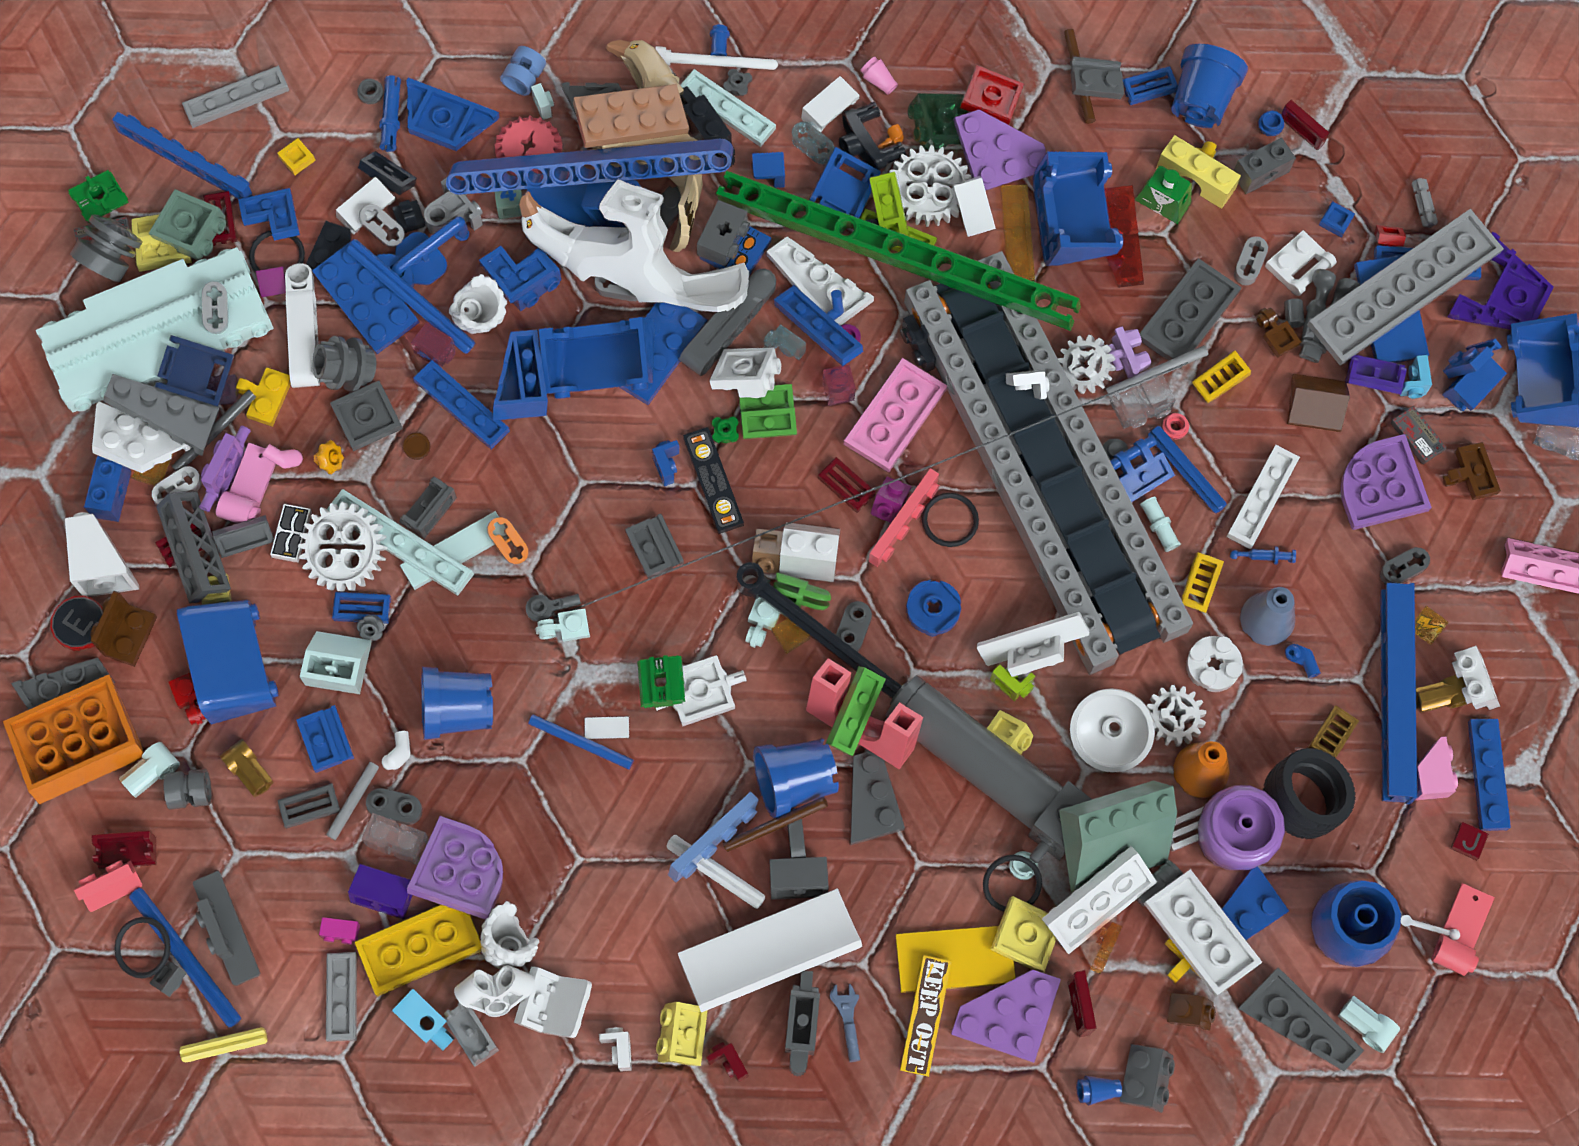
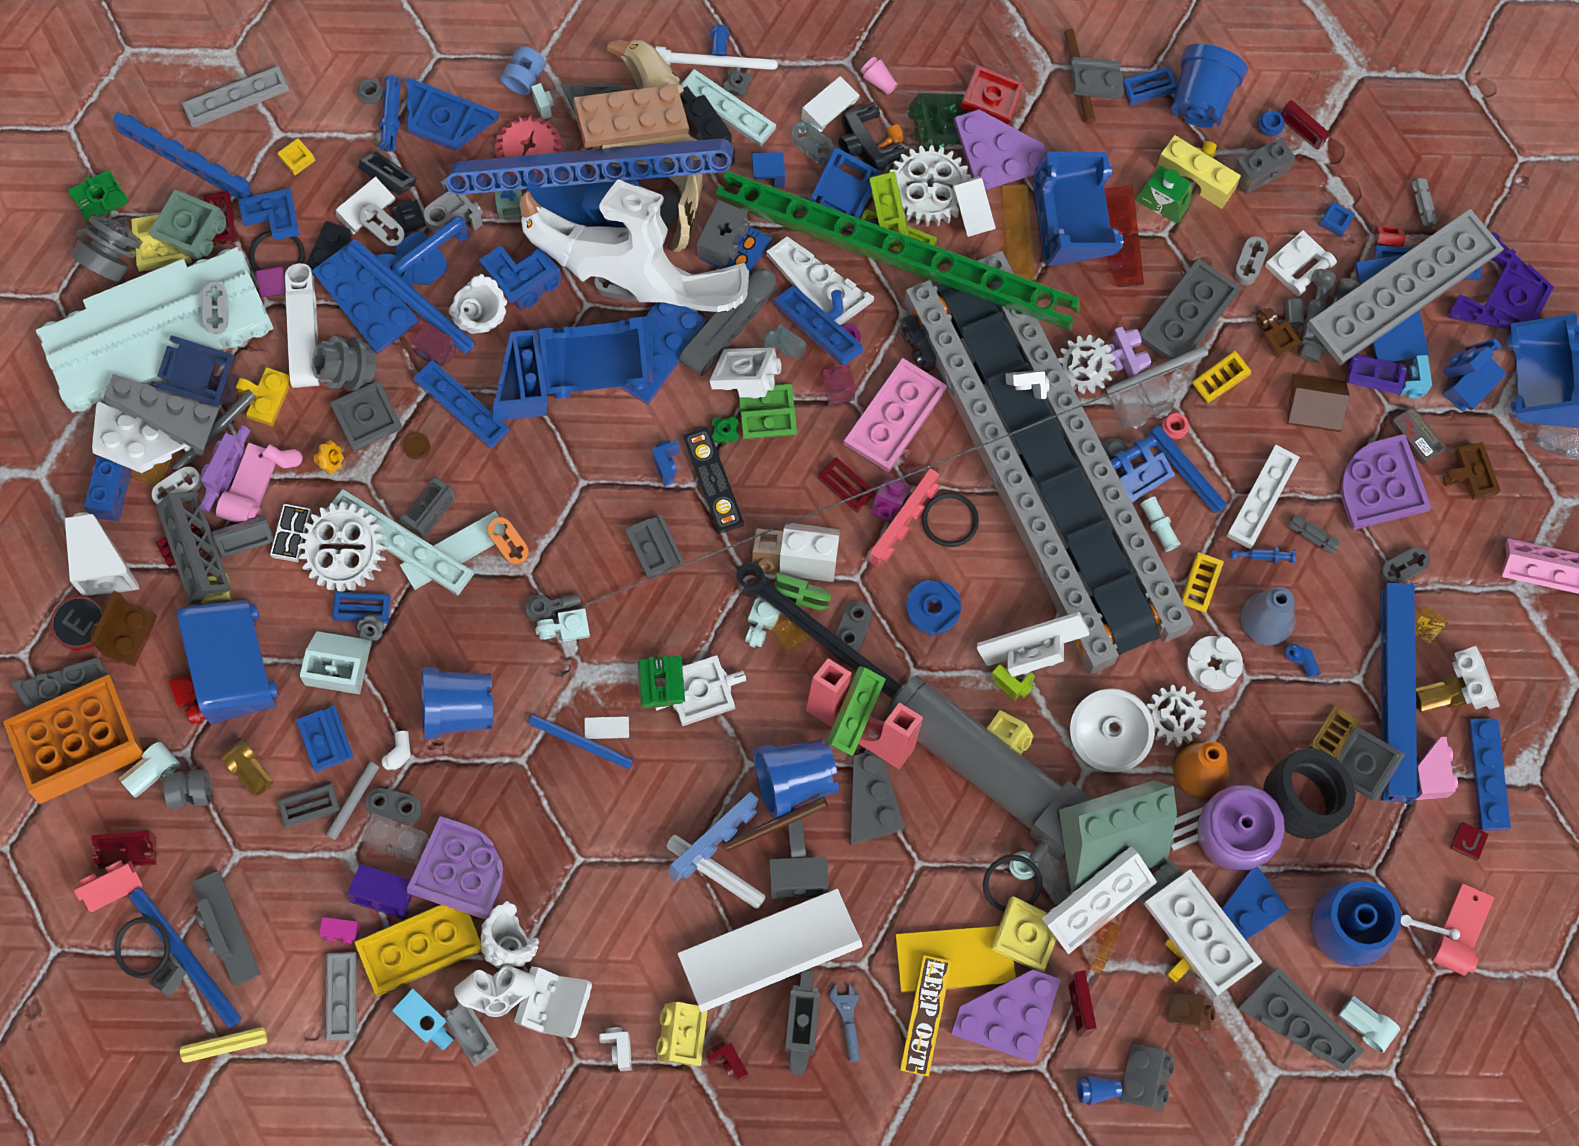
none -> dark grey axle [1289,514,1340,554]
none -> dark grey plate [1336,726,1405,803]

